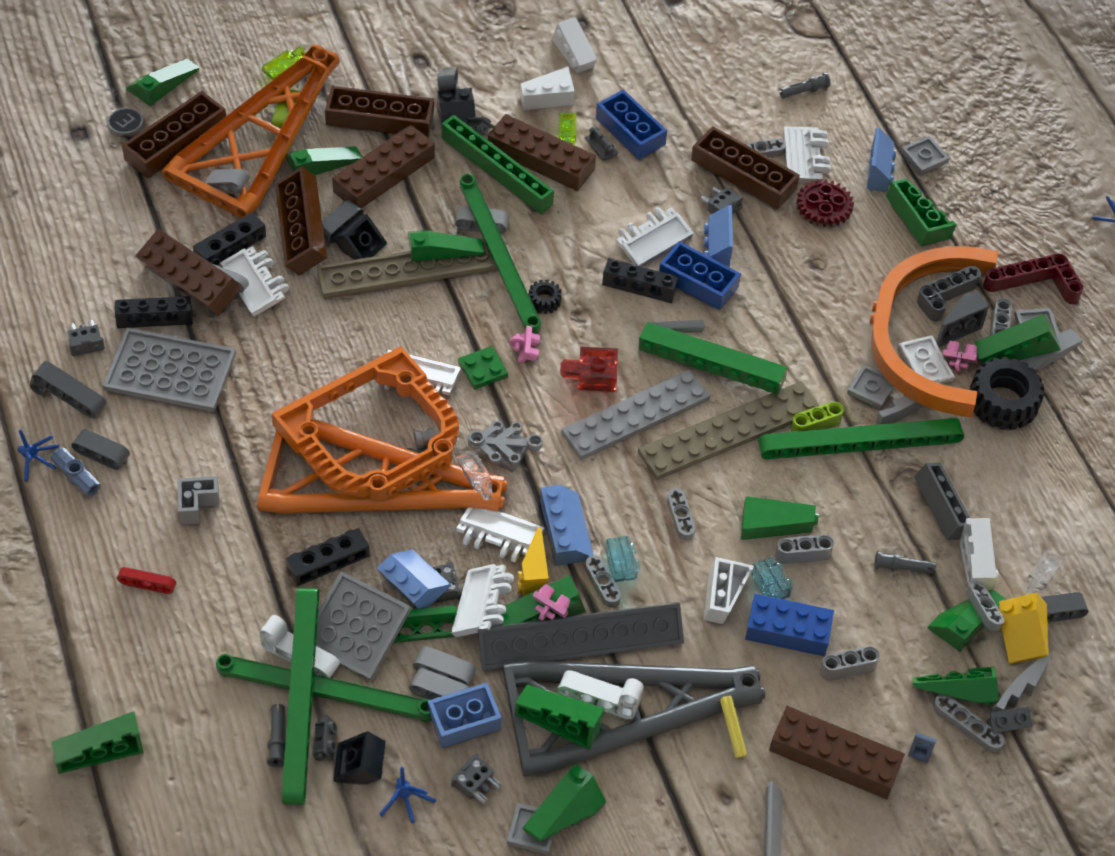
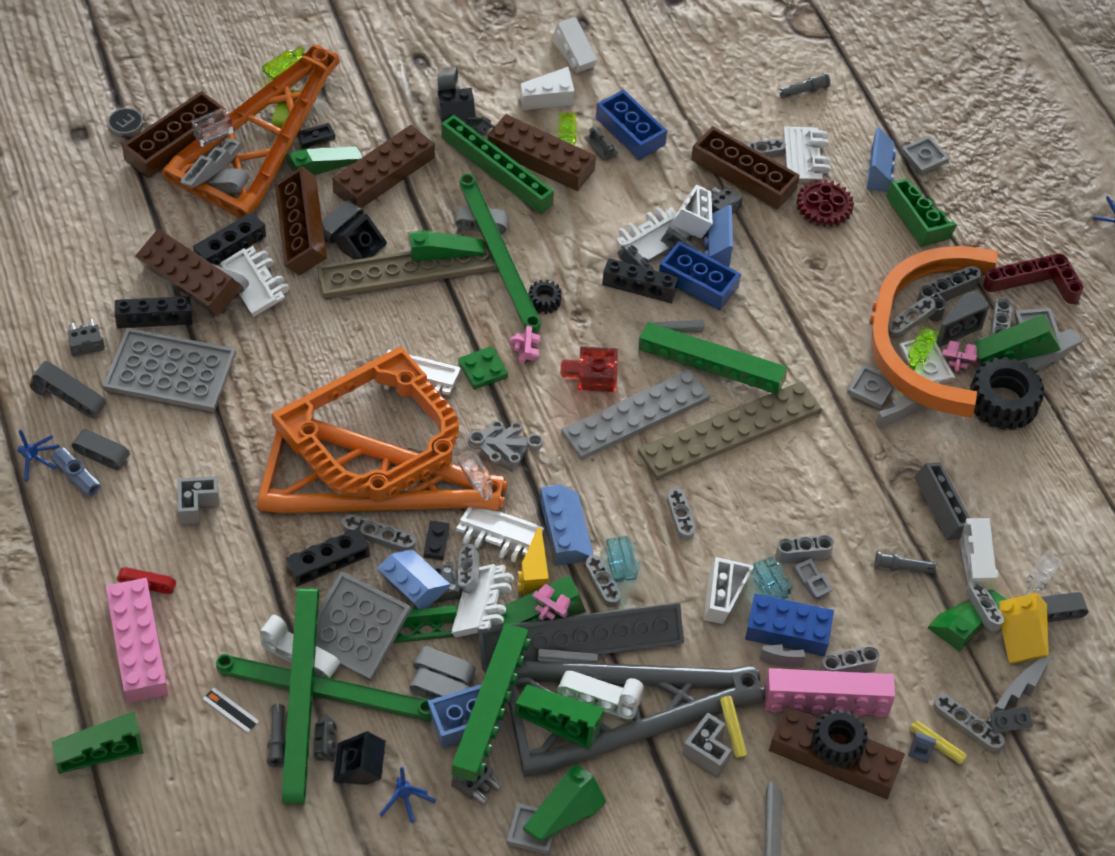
green wedge [126,59,200,106] -> none
reddish brown brick [325,85,434,138] -> none
light grey wheel [414,427,435,450] -> none
green slope [740,496,819,540] -> none
green beam [758,418,964,459] -> none
lime beam [791,402,844,432] -> none
green wedge [913,666,999,705] -> none
none -> bright pink brick [106,578,168,703]
none -> light grey slope [180,138,244,188]
none -> clear brick [191,107,233,147]
none -> sticker [203,688,259,732]
none -> black plate [297,123,336,148]
none -> light grey beam [342,514,415,552]
none -> black plate [424,520,450,560]
none -> green brick [452,623,531,782]
none -> light grey beam [458,544,479,593]
none -> light grey axle [537,649,598,663]
none -> dark grey hinge [617,244,654,269]
none -> dark grey hinge [660,227,699,251]
none -> white wedge [671,185,713,239]
none -> light grey brick [682,713,732,777]
none -> light grey slope [760,644,805,667]
none -> bright pink brick [764,668,895,718]
none -> light grey slope [793,558,833,599]
none -> black tyre [811,709,868,769]
none -> light grey beam [888,297,936,337]
none -> clear neon green hinge [908,326,939,371]
none -> light yellow axle [910,721,967,764]

